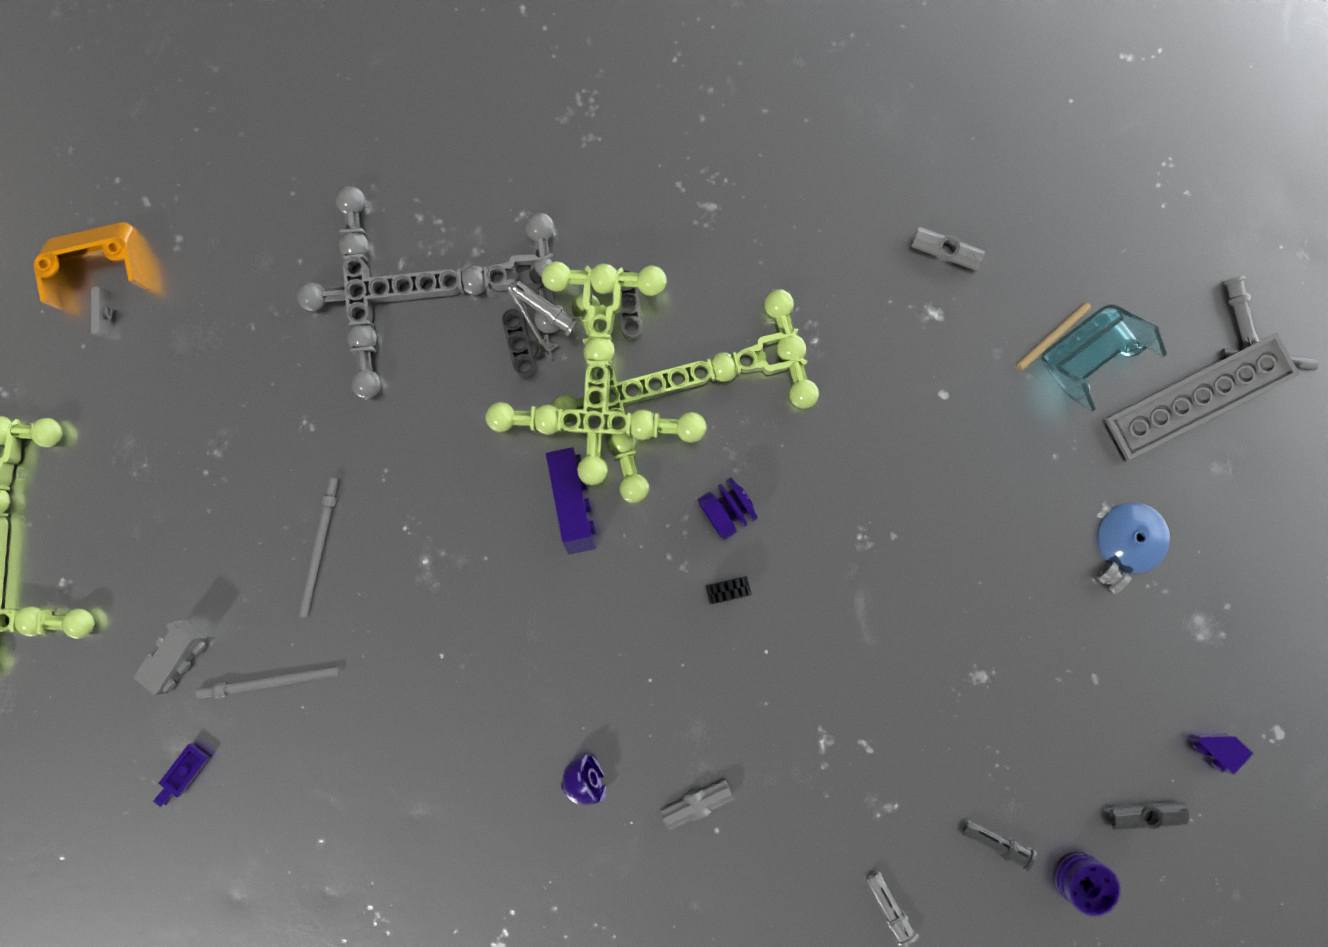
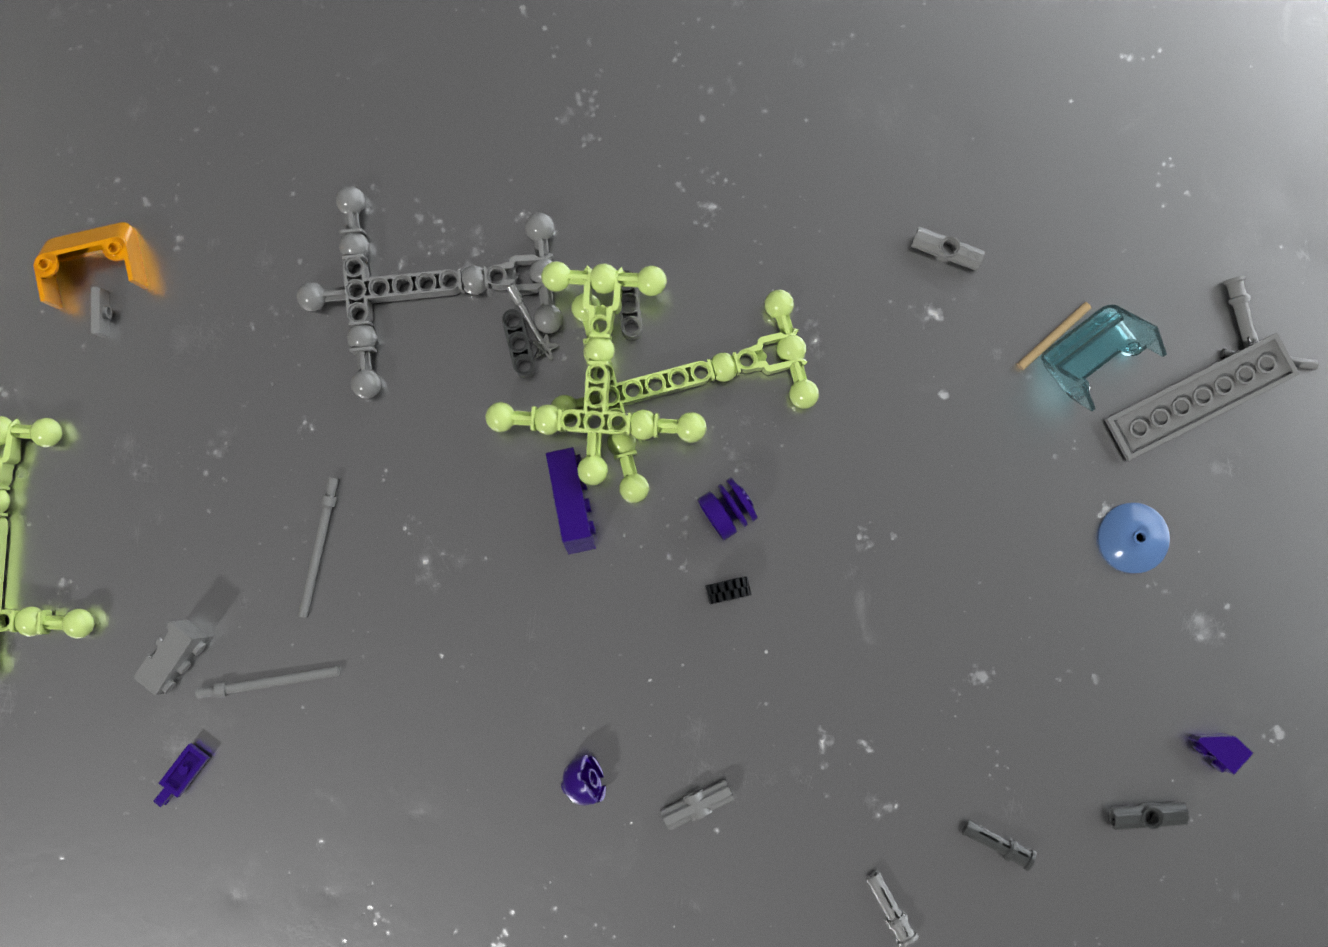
light grey pin [511,281,580,336] -> none
dark purple wheel [1055,853,1120,916] -> none
light grey wheel [1096,561,1132,594] -> none

